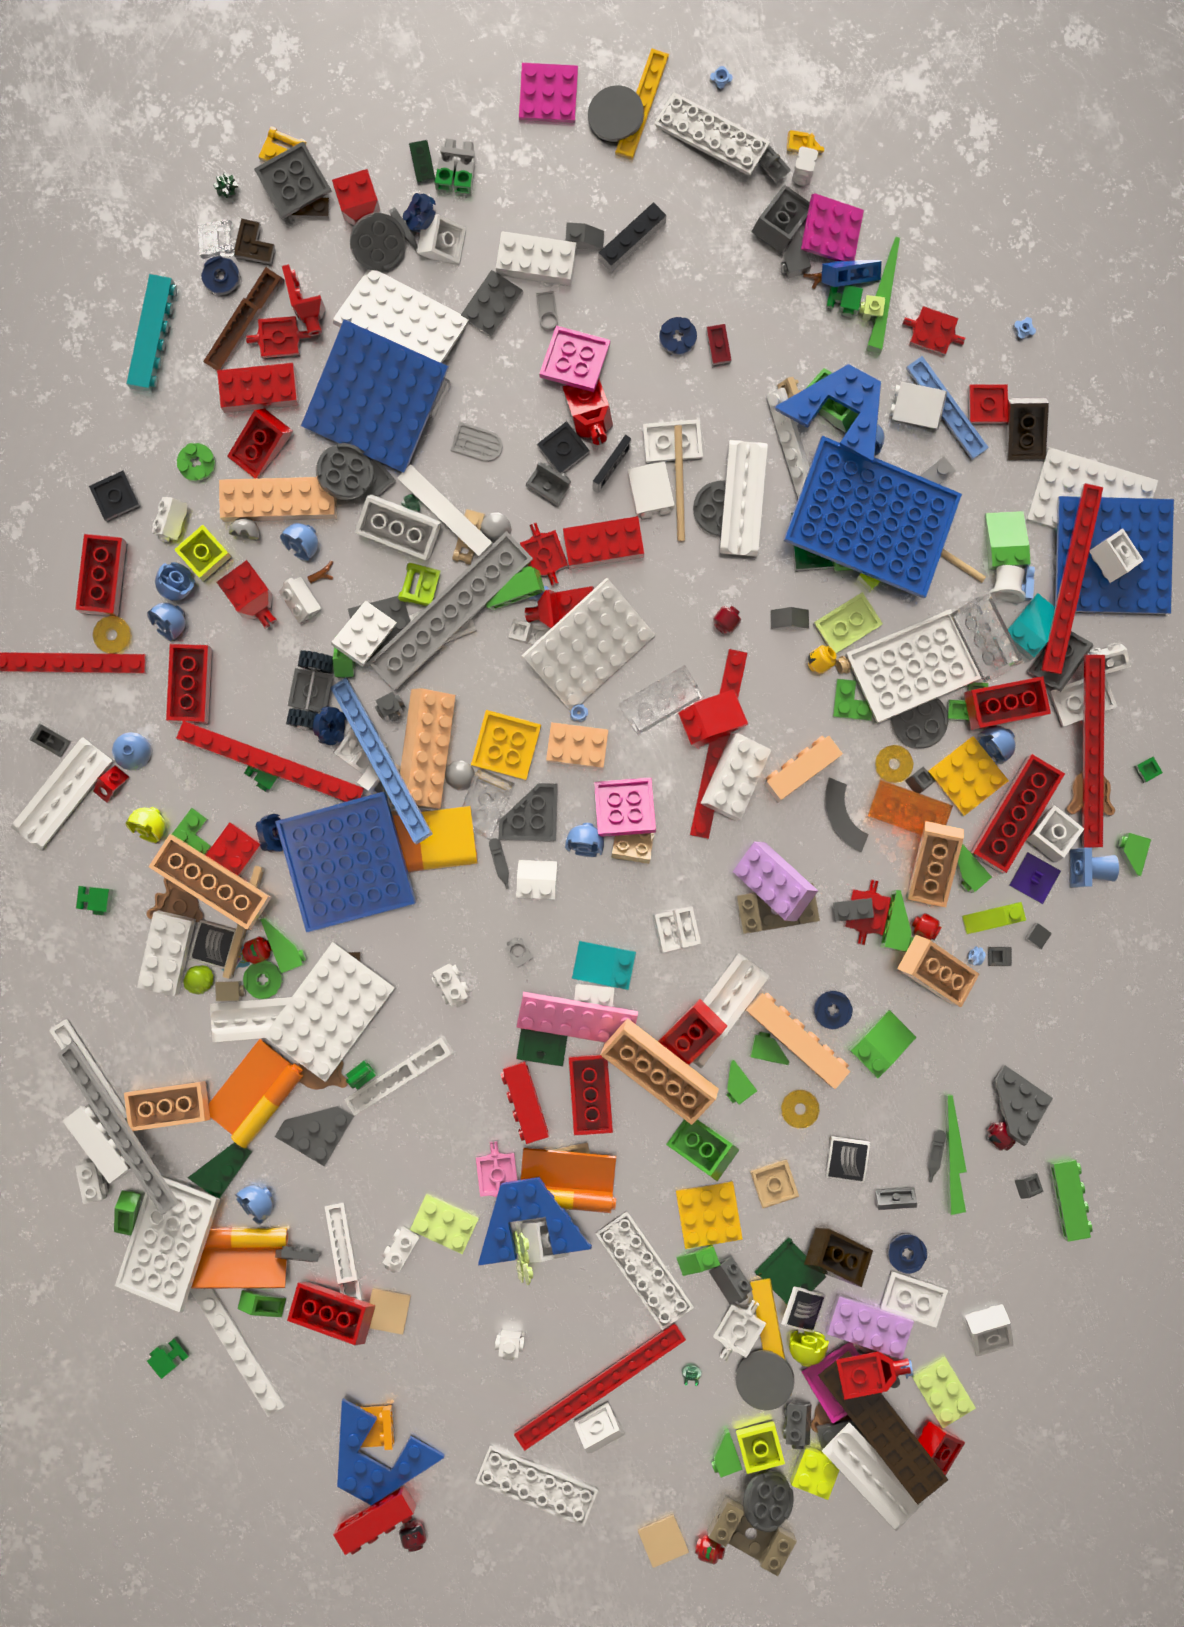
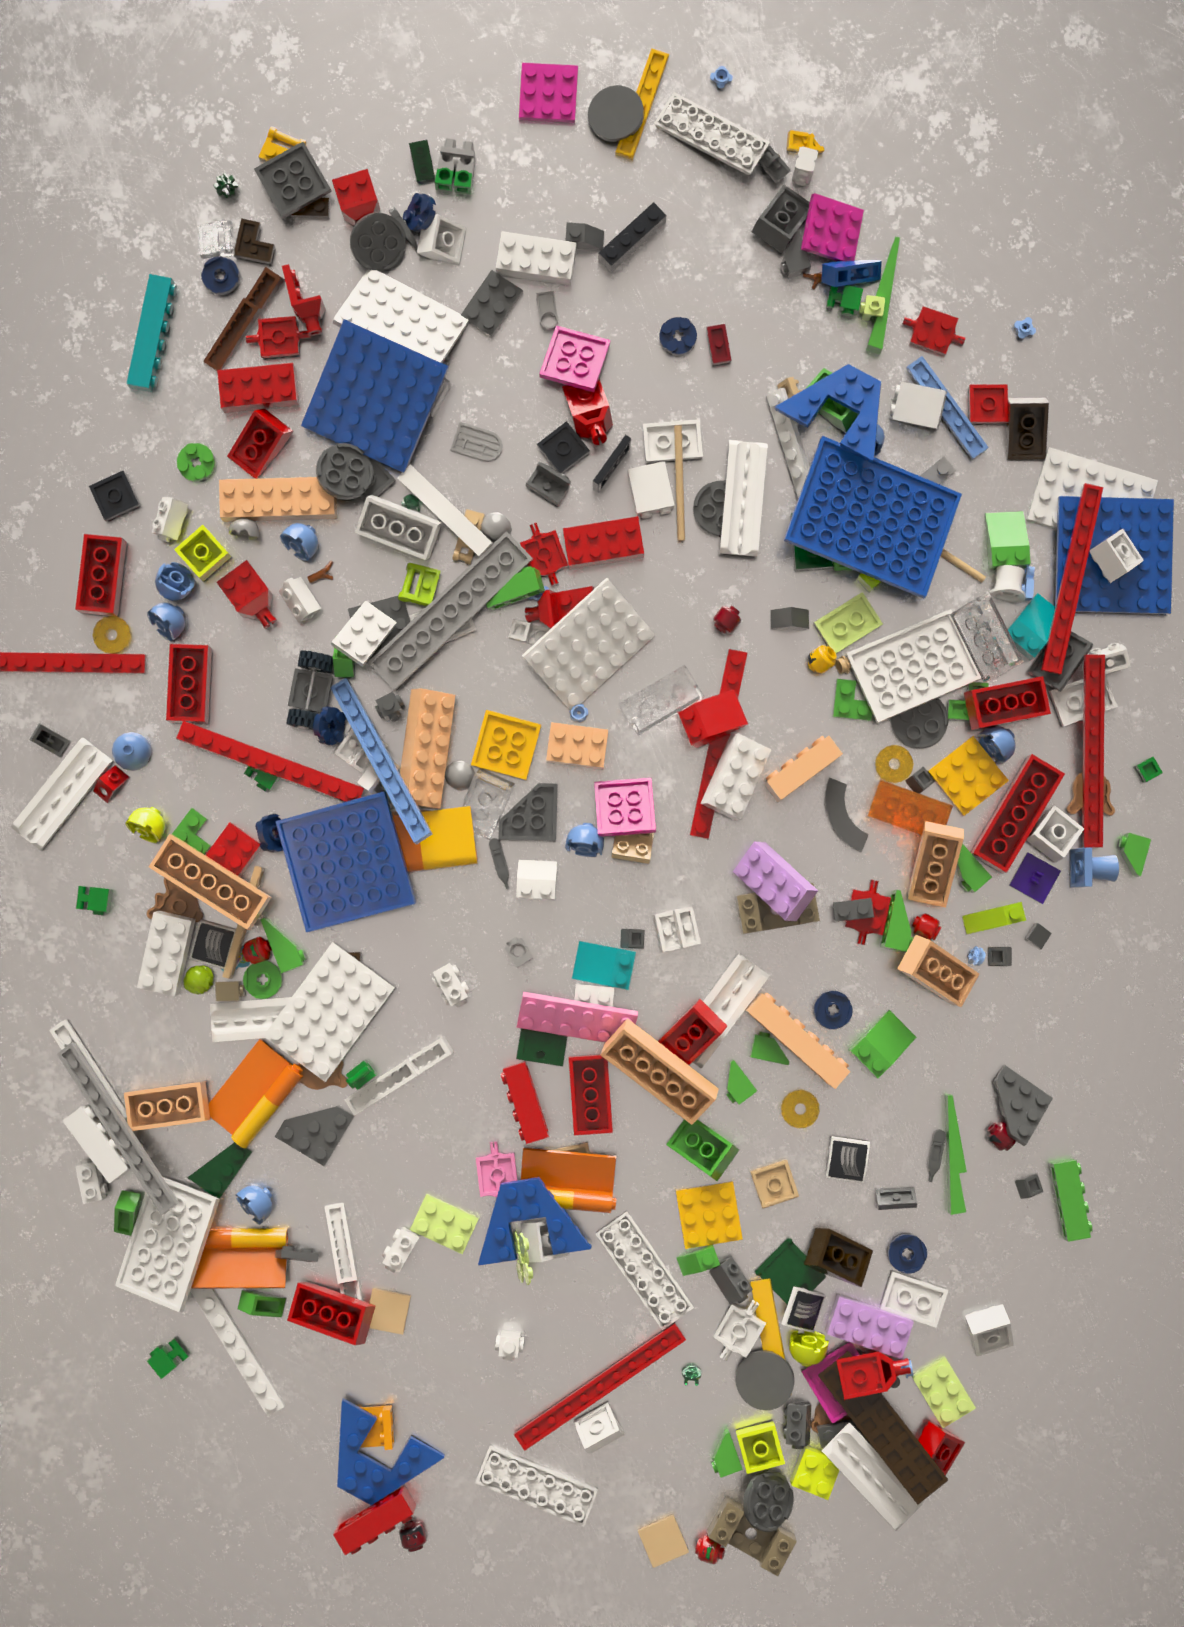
none -> dark grey slope [620,929,645,949]

